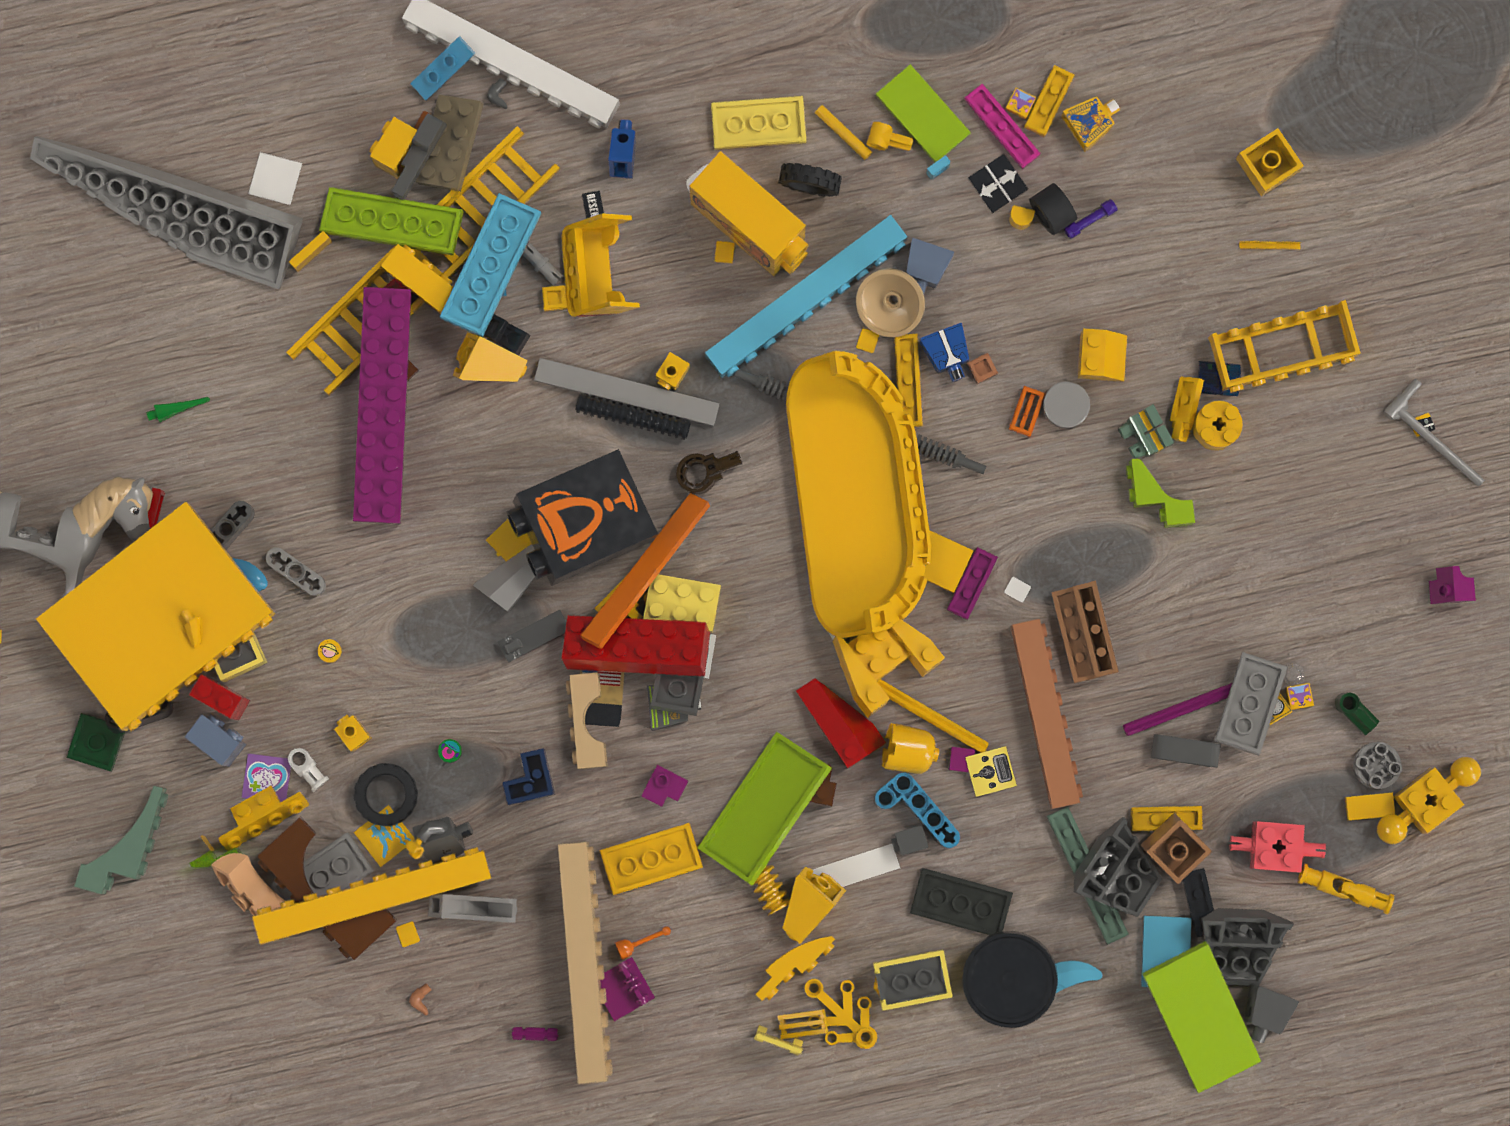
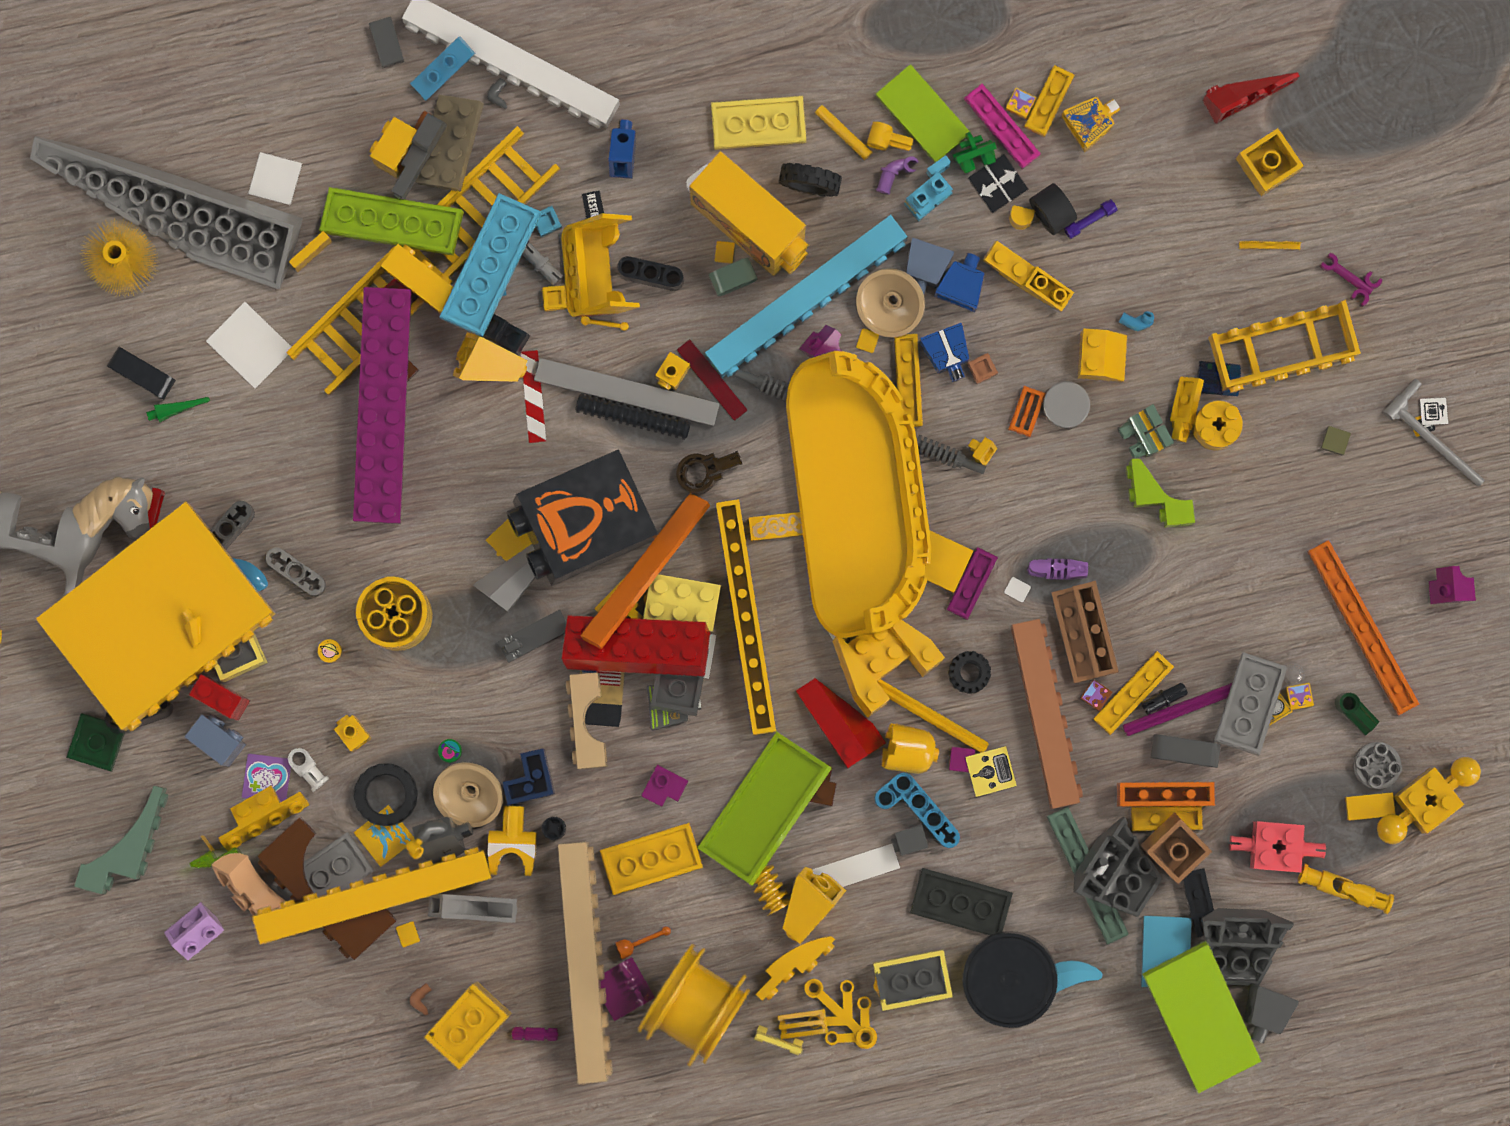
none -> yellow piece [80,218,159,296]
none -> black beam [107,346,176,400]
none -> lavender brick [164,902,224,960]
none -> white sticker [206,302,291,388]
none -> yellow brick [356,577,432,651]
none -> dark grey tile [369,16,405,68]
none -> yellow container [424,981,512,1070]
none -> tan dish [433,762,503,828]
none -> yellow connector [488,806,537,876]
none -> sticker [521,350,546,443]
none -> medium azure tile [536,206,562,237]
none -> black wheel [542,817,566,840]
none -> yellow hinge [581,316,629,331]
none -> black beam [618,256,684,291]
none -> yellow wheel [637,943,750,1067]
none -> dark red sticker [677,339,747,421]
none -> sand green beam [709,258,758,297]
none -> yellow brick [716,499,776,736]
none -> tile [749,512,803,541]
none -> magenta brick [799,325,842,358]
none -> medium lavender piece [876,156,919,195]
none -> medium azure hips [904,172,953,221]
none -> blue torso [934,253,984,312]
none -> black tyre [948,651,991,694]
none -> green hips [952,132,997,173]
none -> yellow tile [968,437,998,465]
none -> yellow slope [982,241,1074,312]
none -> medium lavender hinge [1027,558,1088,580]
none -> tile [1080,679,1113,711]
none -> yellow tile [1093,651,1174,735]
none -> orange brick [1117,782,1215,807]
none -> dark azure arm [1119,311,1155,331]
none -> black axle [1141,683,1188,715]
none -> red wedge [1202,72,1300,124]
none -> orange tile [1307,540,1419,715]
none -> magenta bar [1320,253,1382,307]
none -> olive tile [1320,426,1351,456]
none -> white sticker [1420,398,1448,425]

